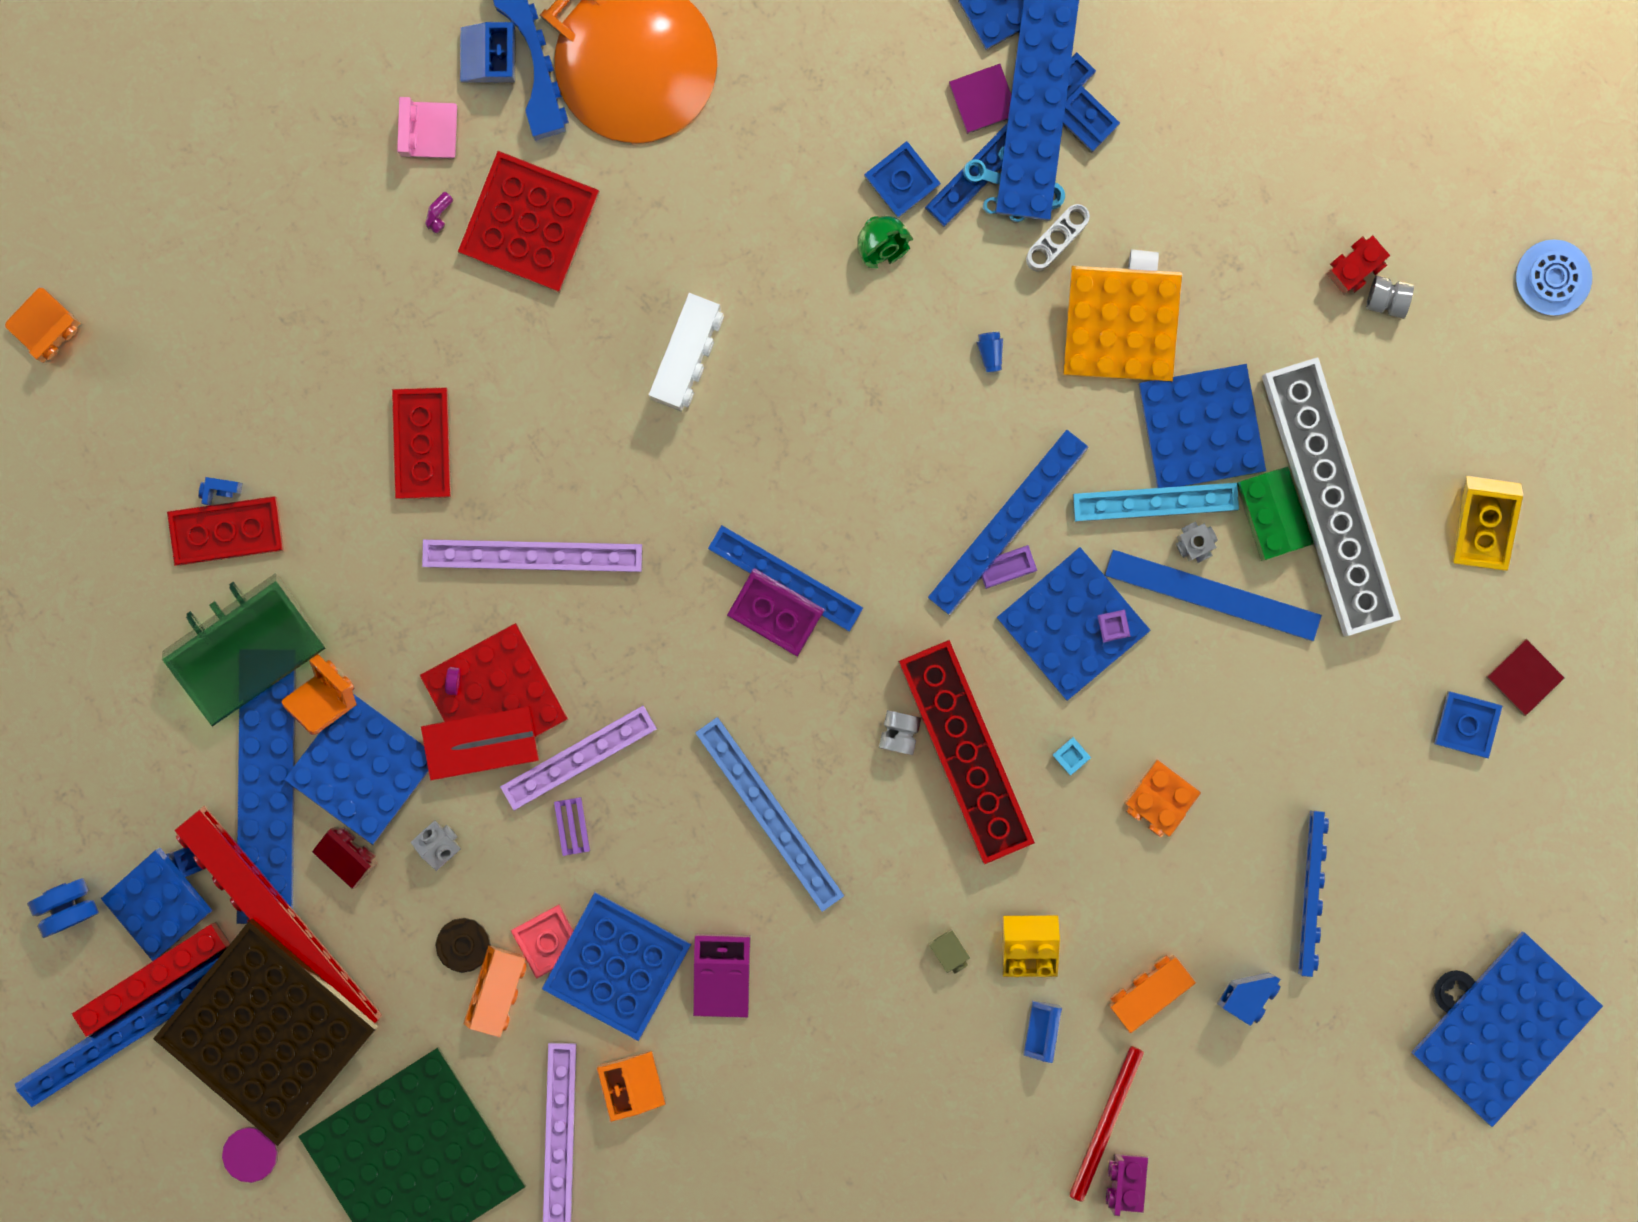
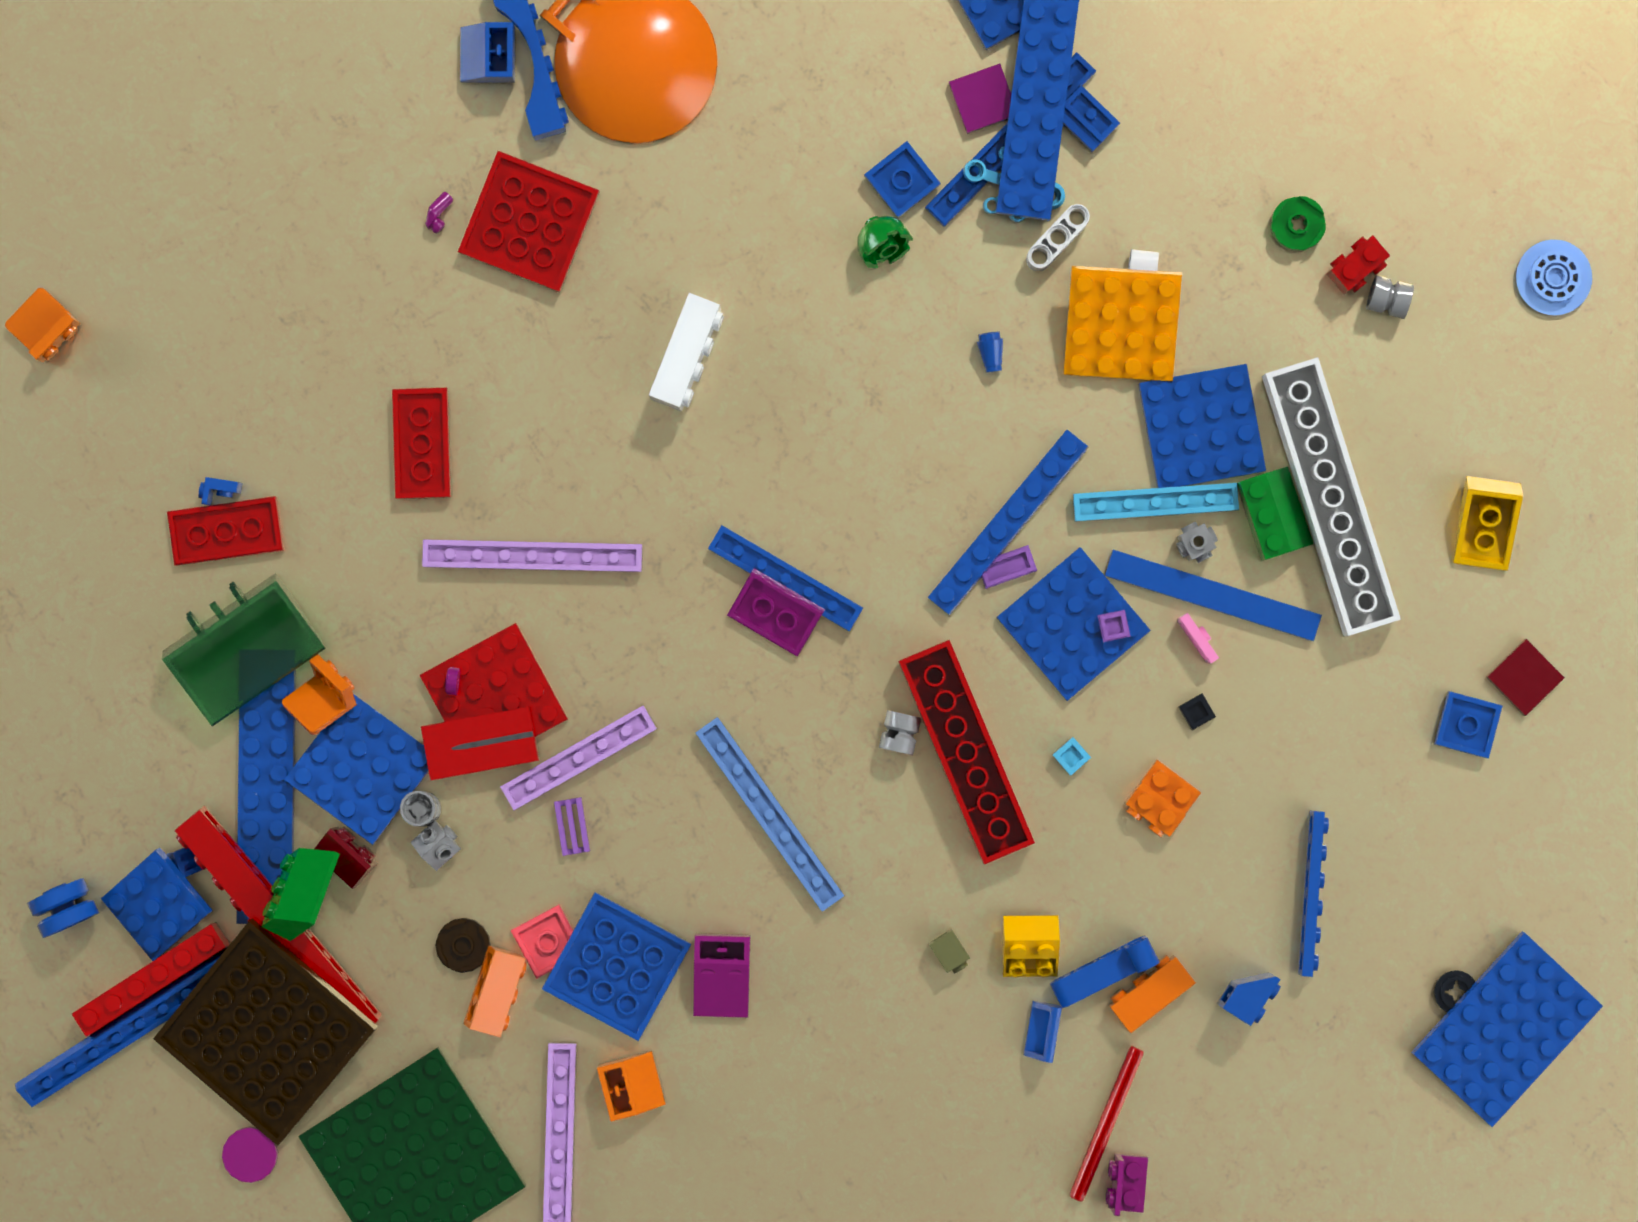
bright pink bracket [397,97,457,158] -> none
none -> green slope [261,848,340,941]
none -> light grey wheel [400,791,441,827]
none -> blue beam [1050,935,1160,1008]
none -> bright pink plate [1177,613,1219,664]
none -> black tile [1178,693,1216,730]
none -> green plate [1270,196,1326,252]

